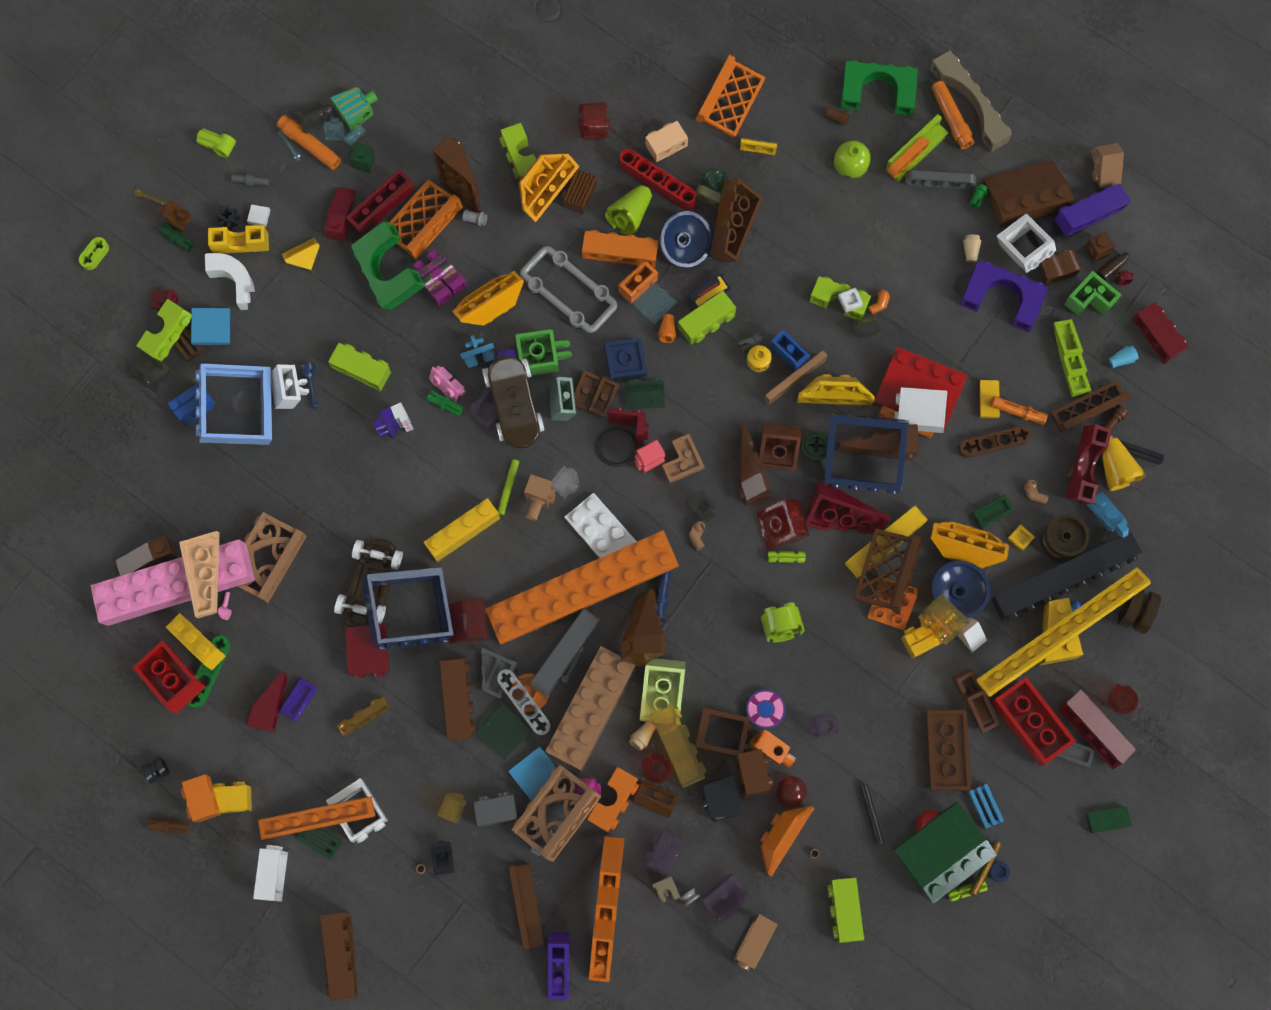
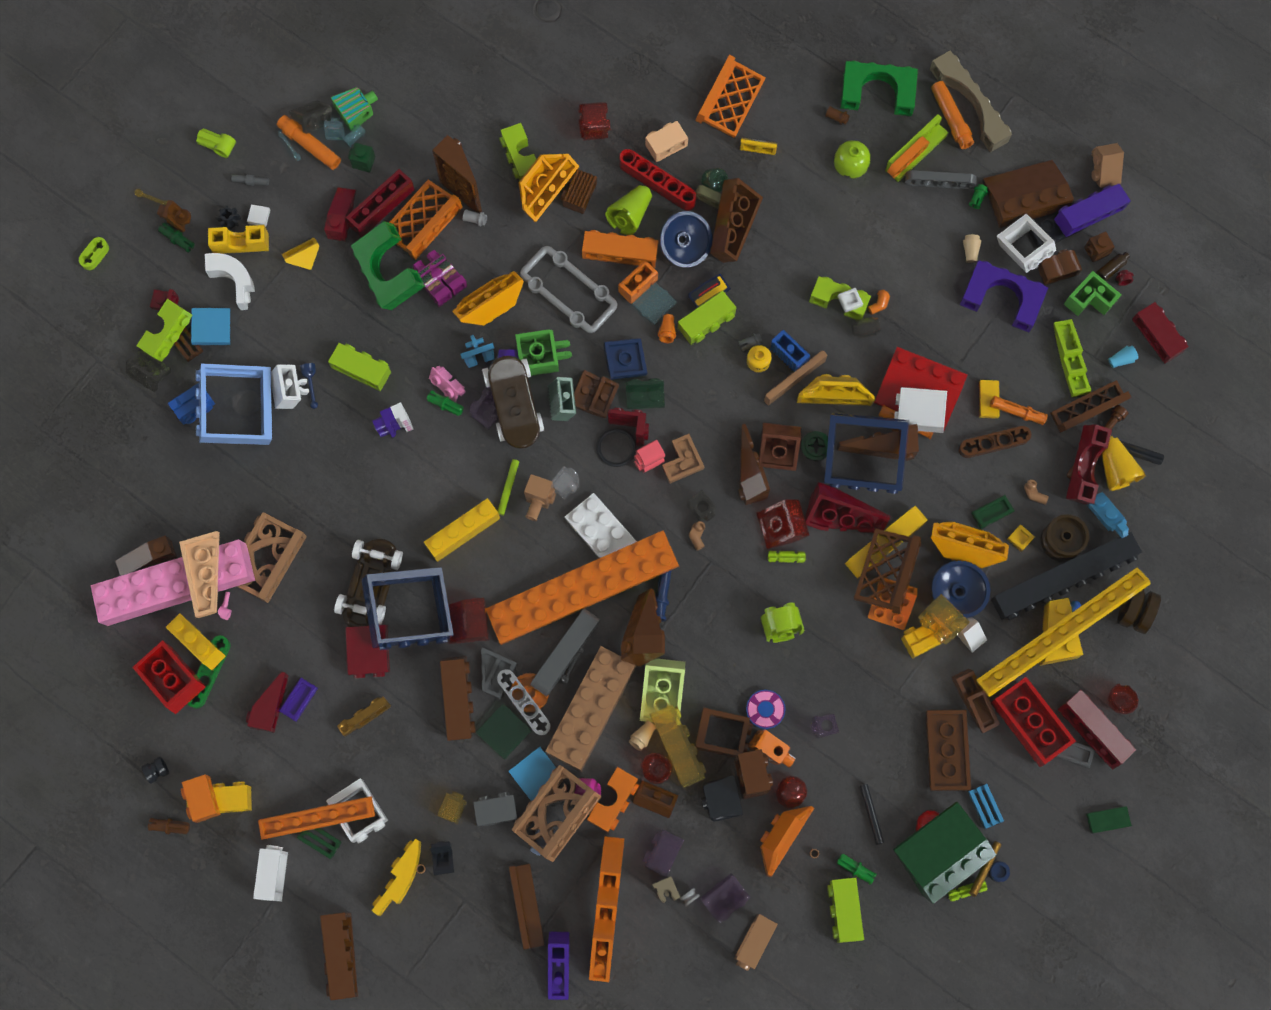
none -> yellow slope [372,839,421,916]
none -> green axle [837,854,877,885]

